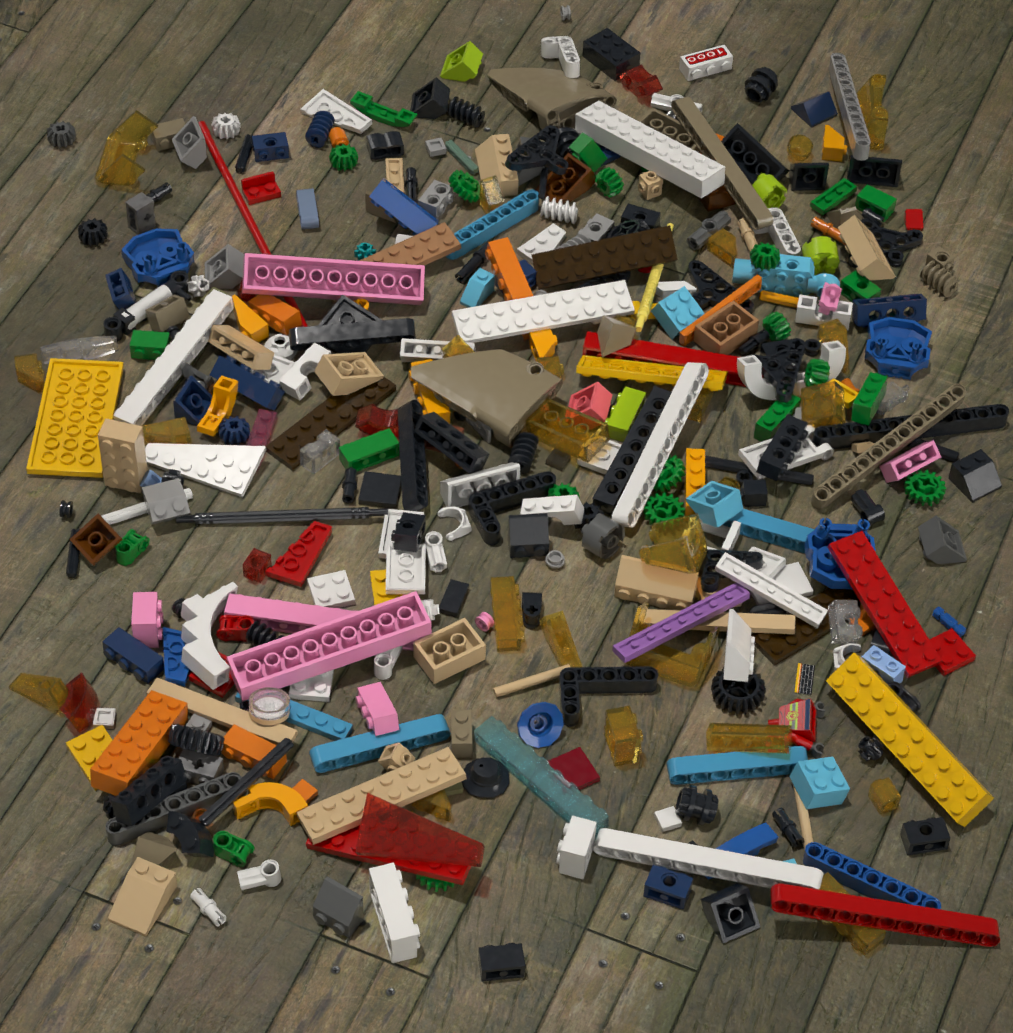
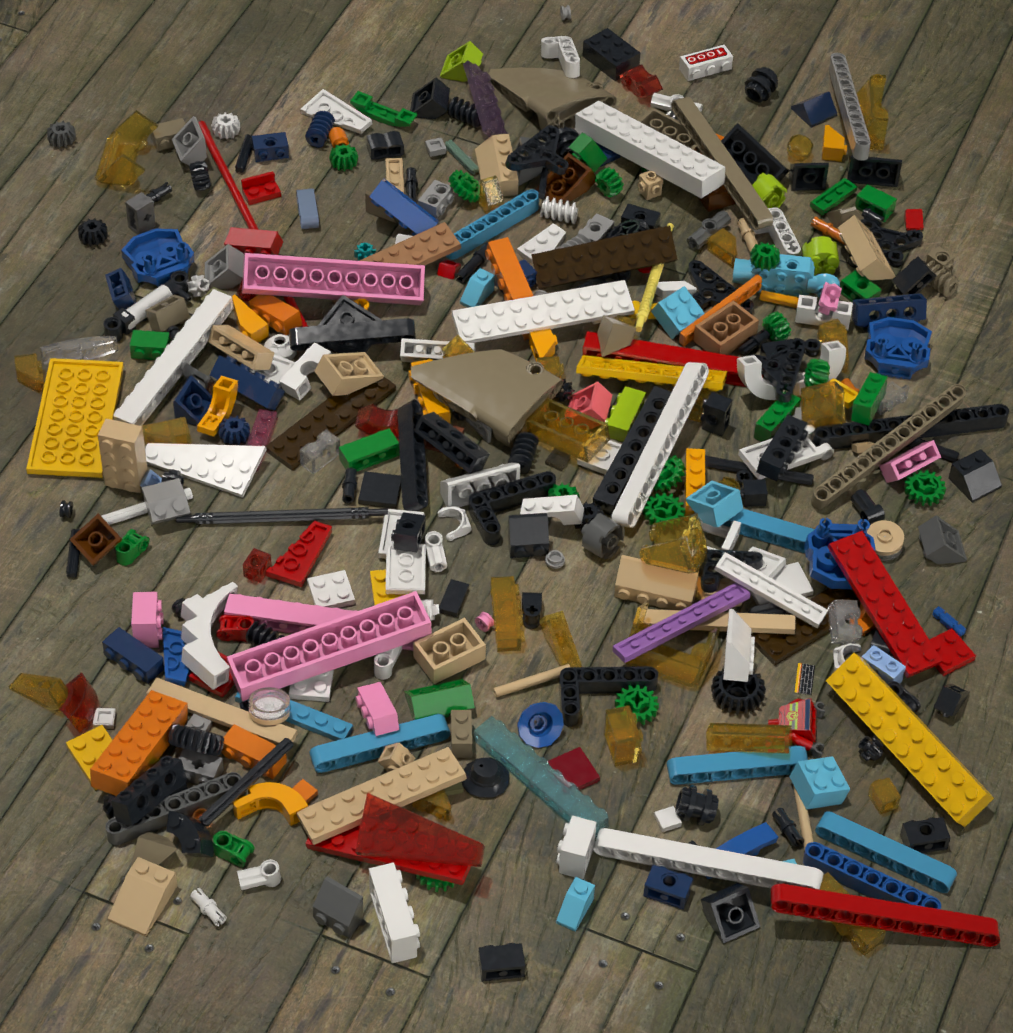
none -> black gear [189,161,211,191]
none -> brick [224,227,283,255]
none -> green slope [404,679,475,720]
none -> red slope [437,259,461,279]
none -> clear purple plate [463,60,508,137]
none -> black gear [554,379,575,402]
none -> medium azure slope [556,877,595,932]
none -> green gear [614,685,659,726]
none -> black brick [700,392,733,437]
none -> dark azure beam [815,811,957,893]
none -> tan piece [867,520,904,561]
none -> black brick [892,256,937,295]
none -> black slope [933,684,970,718]

